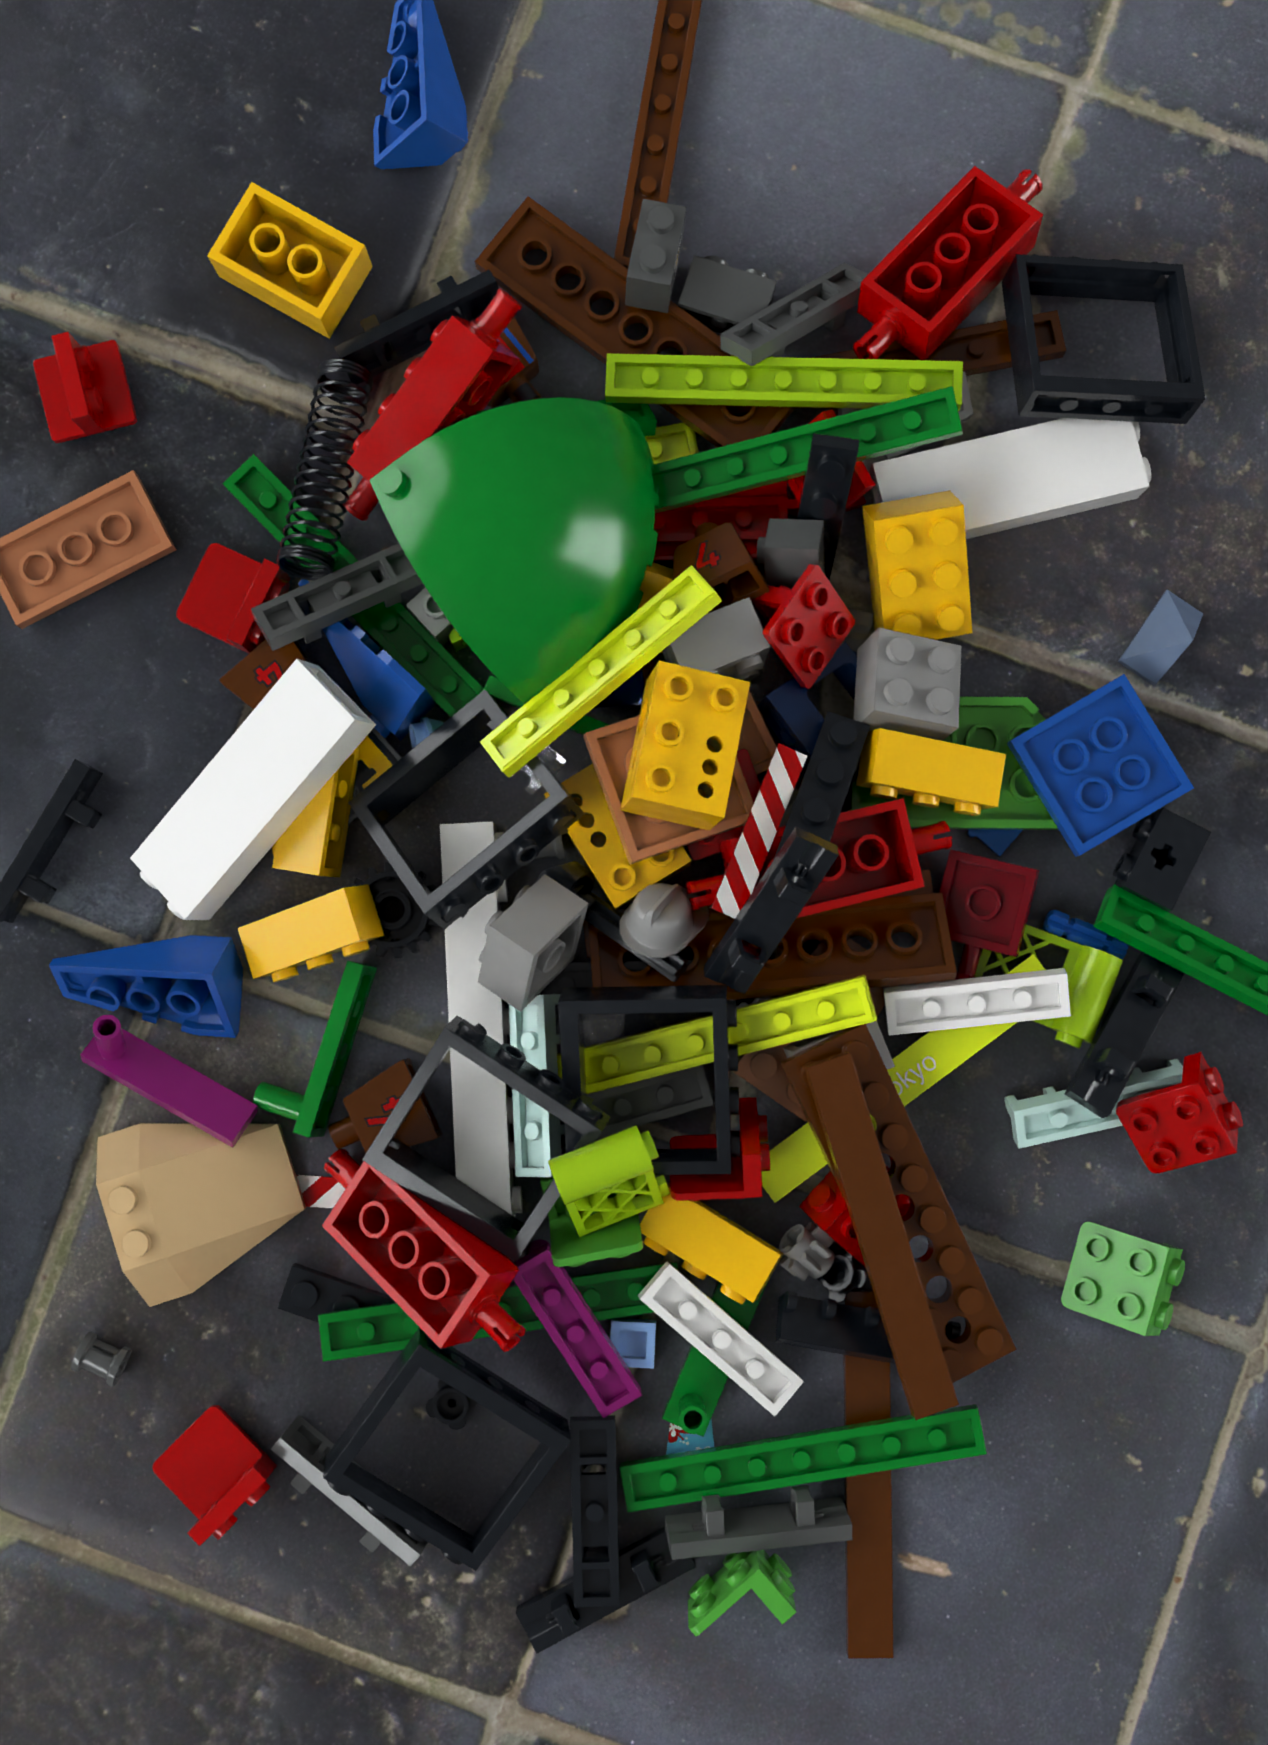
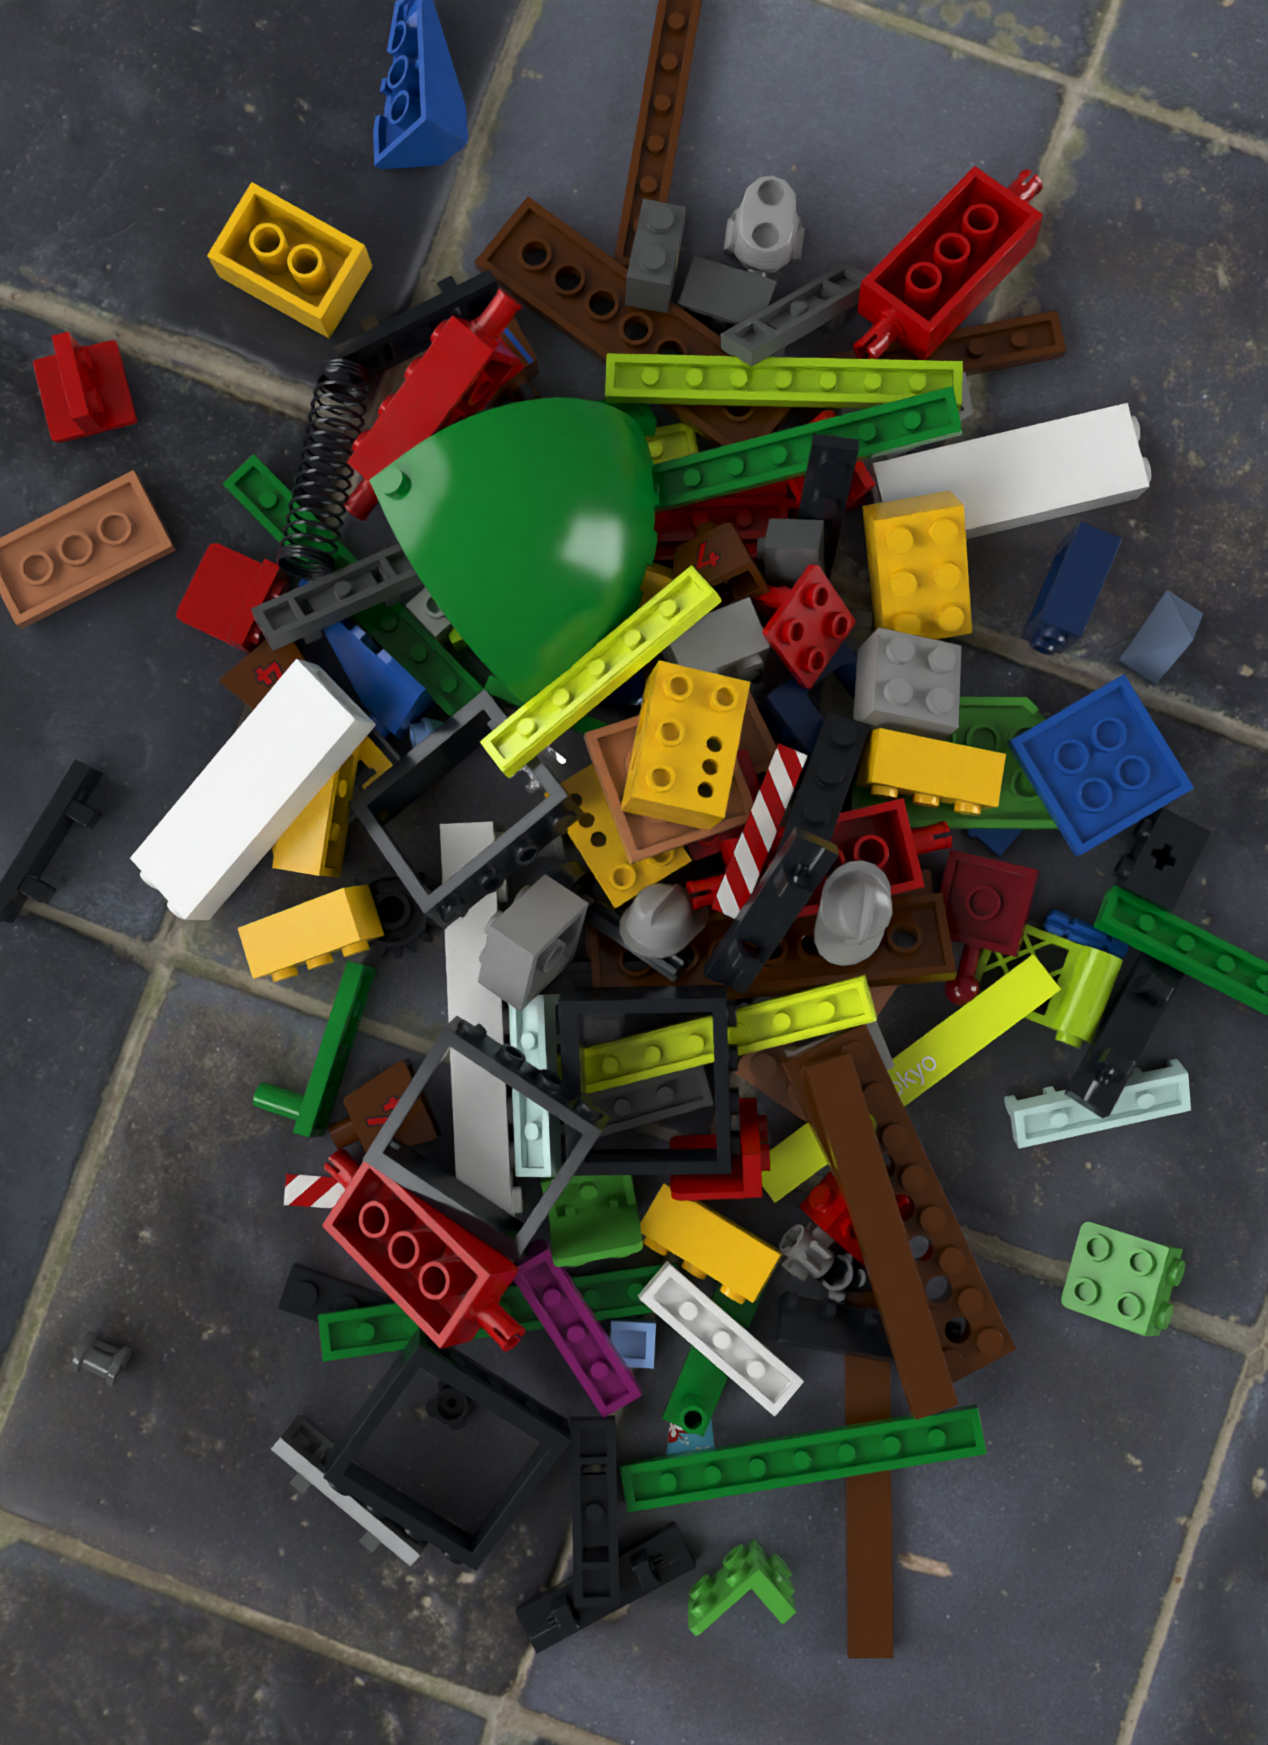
blue wedge [49,935,243,1038] -> none
magenta piece [80,1015,258,1148] -> none
tan wedge [96,1123,306,1307] -> none
red bracket [152,1405,277,1546] -> none
lime piece [548,1125,670,1237] -> none
dark grey hinge [665,1485,852,1560] -> none
white plate [883,968,1071,1036] -> none
black window [1001,254,1205,424] -> none
red bracket [1116,1052,1243,1174] -> none
none -> light grey piece [723,175,805,273]
none -> light grey piece [814,860,893,966]
none -> dark blue window [1020,521,1122,655]

